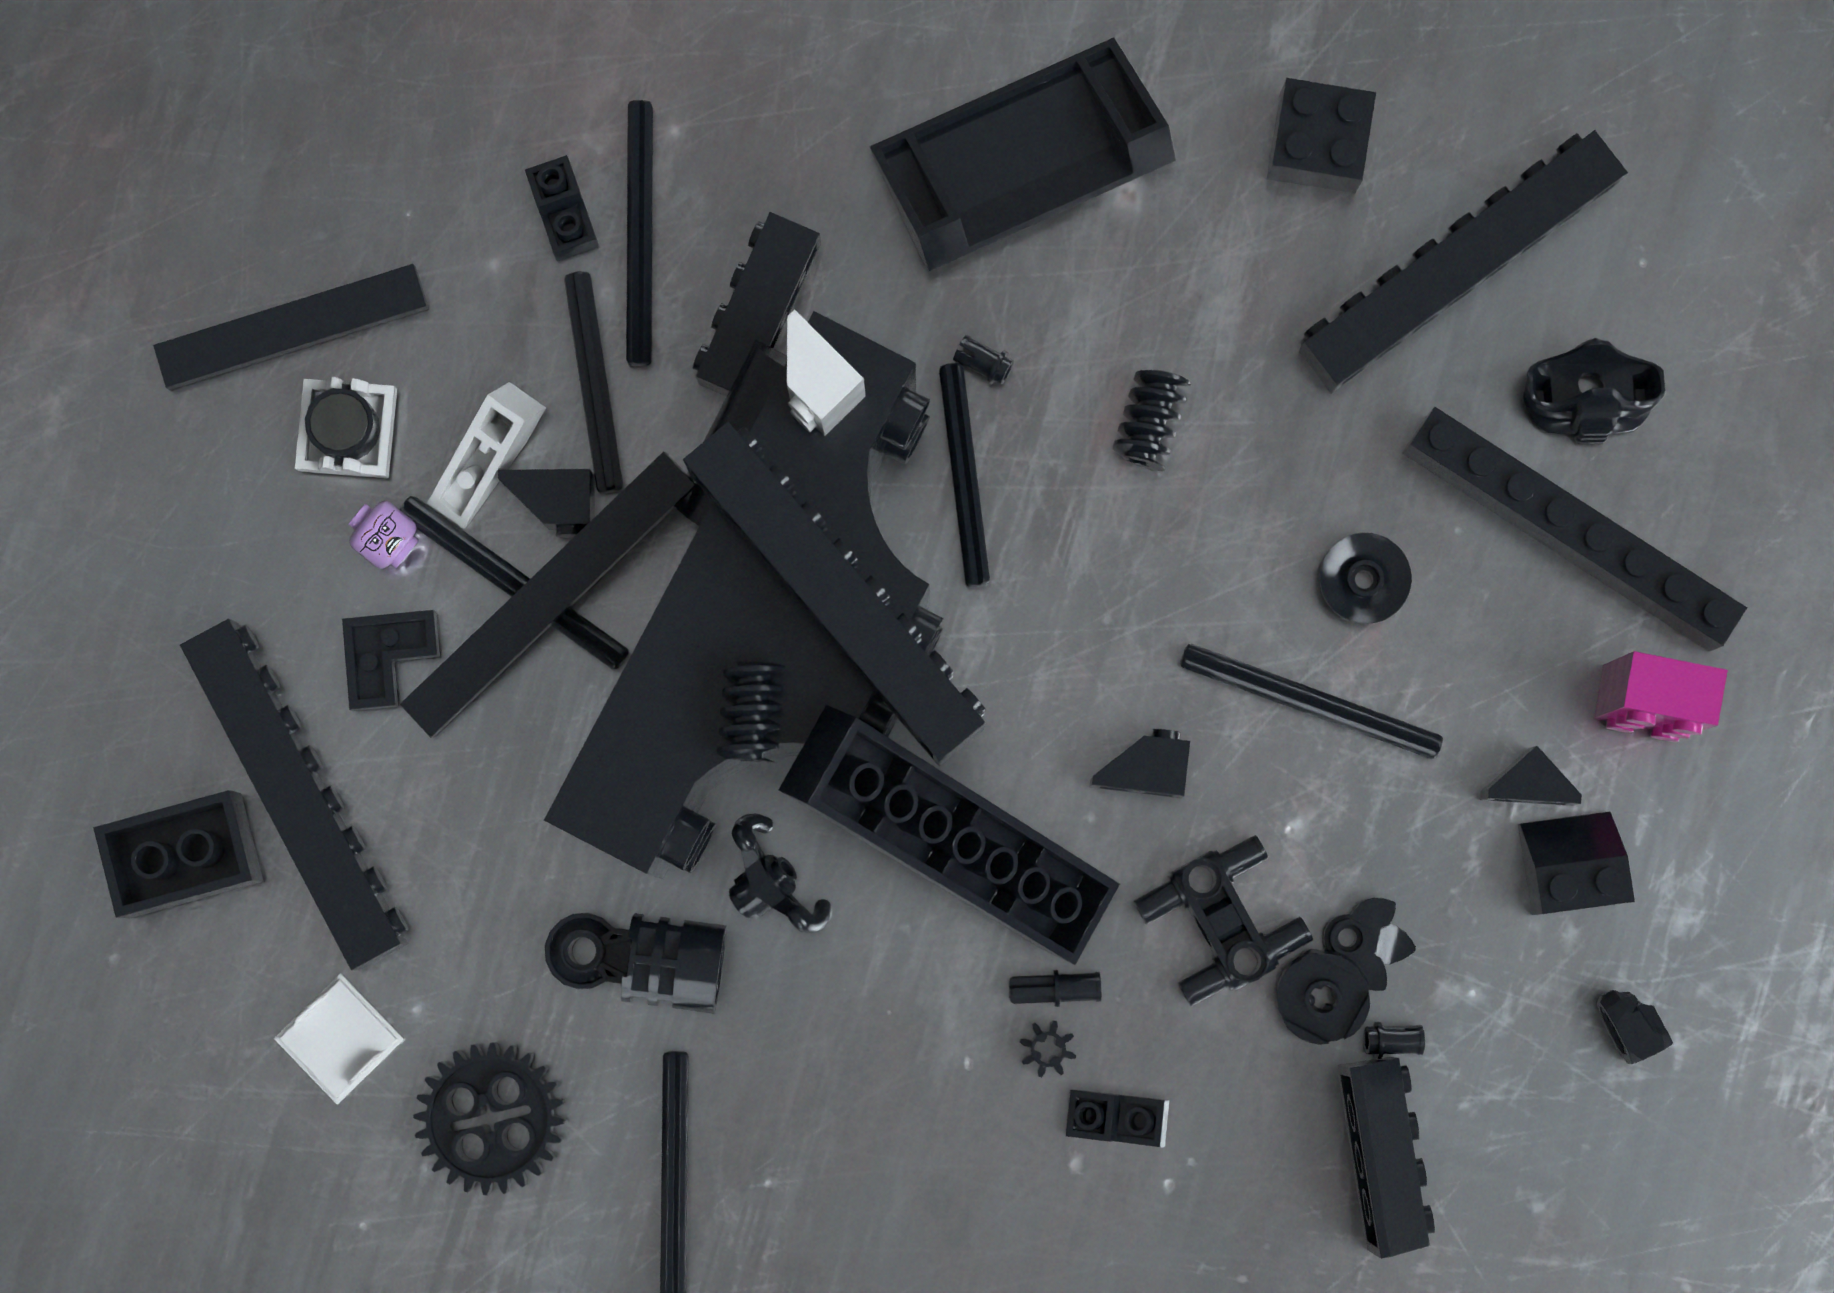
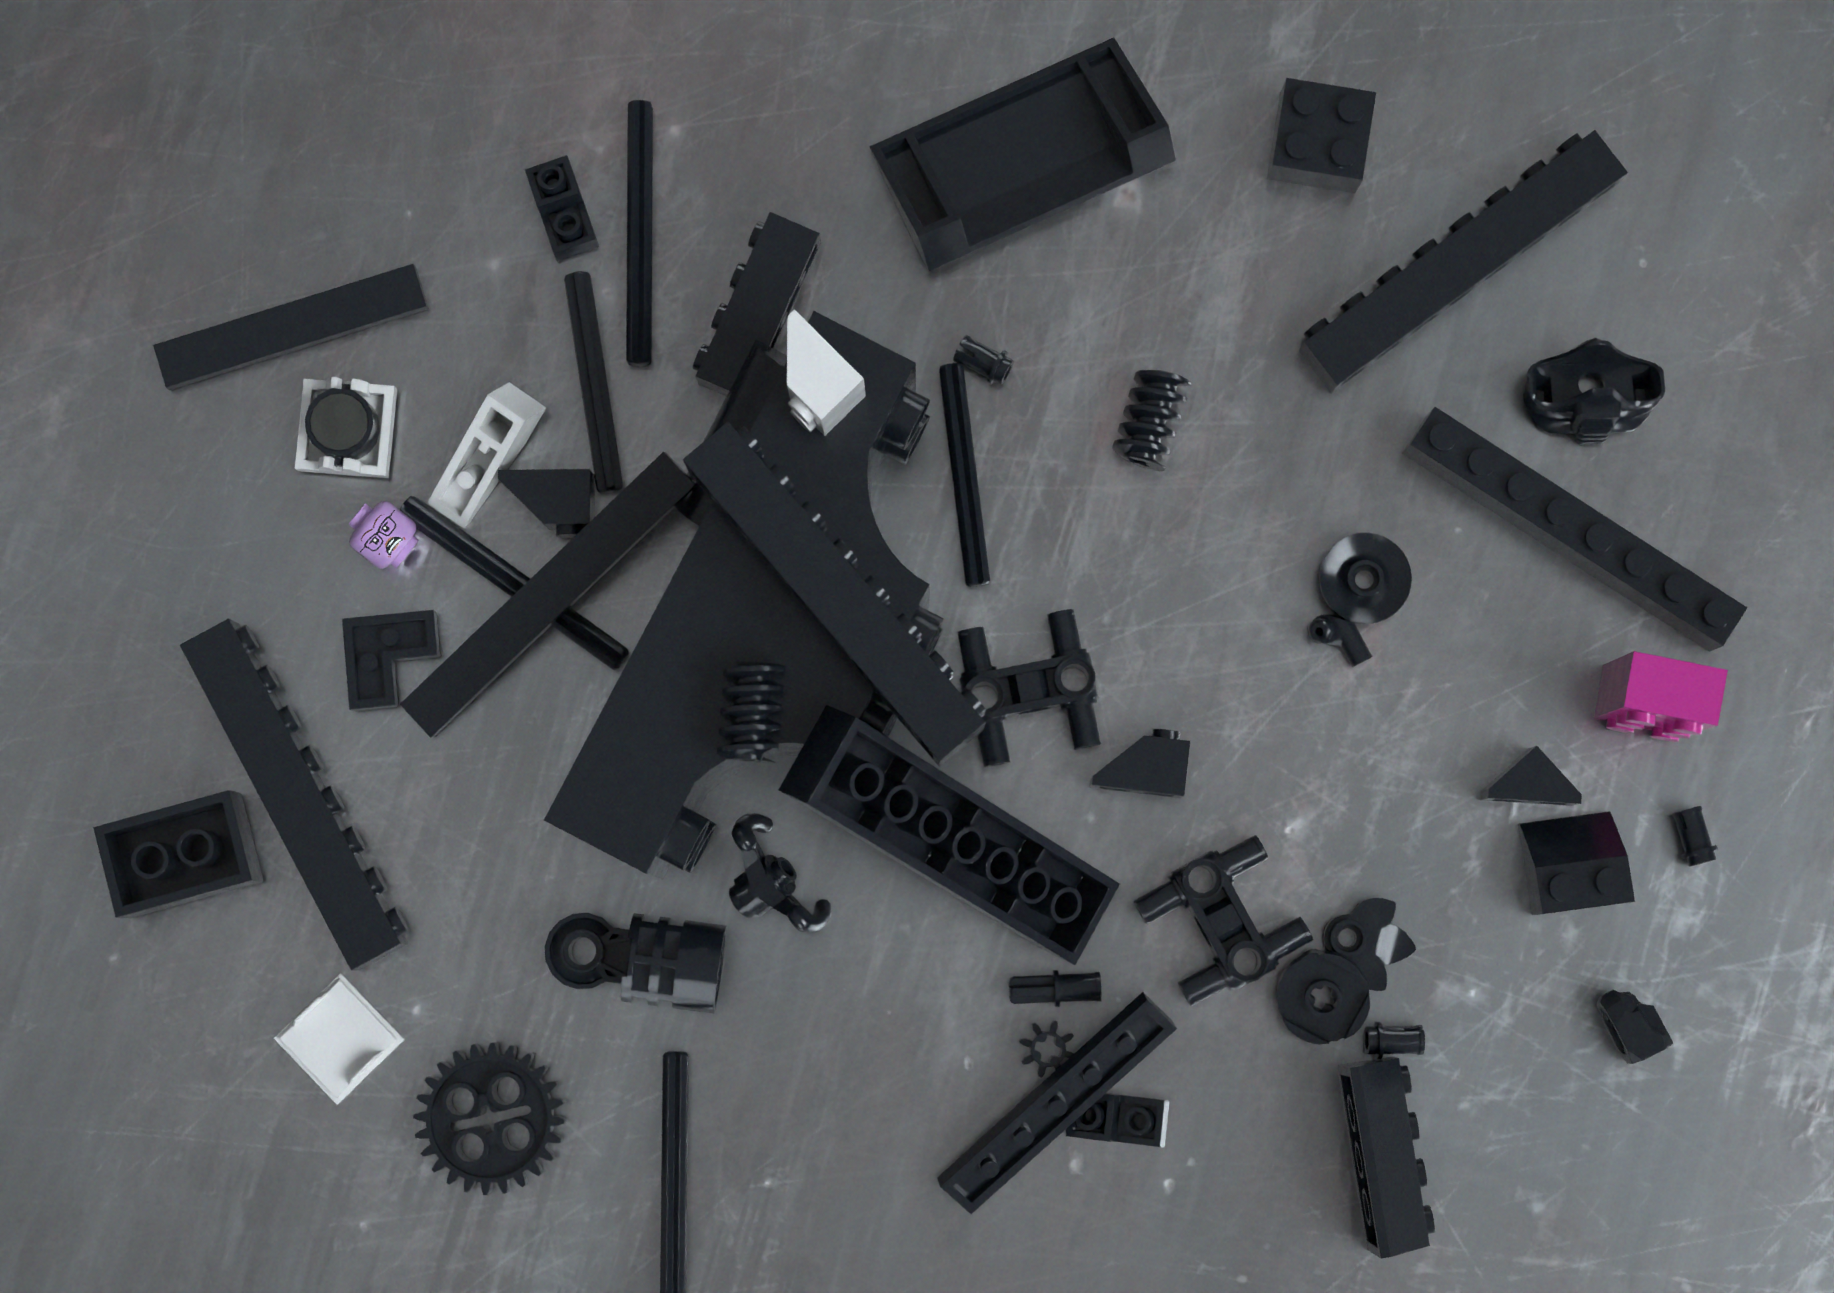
black axle [1180,644,1443,759] -> none
none -> black plate [937,992,1177,1214]
none -> black piece [958,609,1101,767]
none -> black arm [1309,614,1373,667]
none -> black pin [1672,806,1718,867]

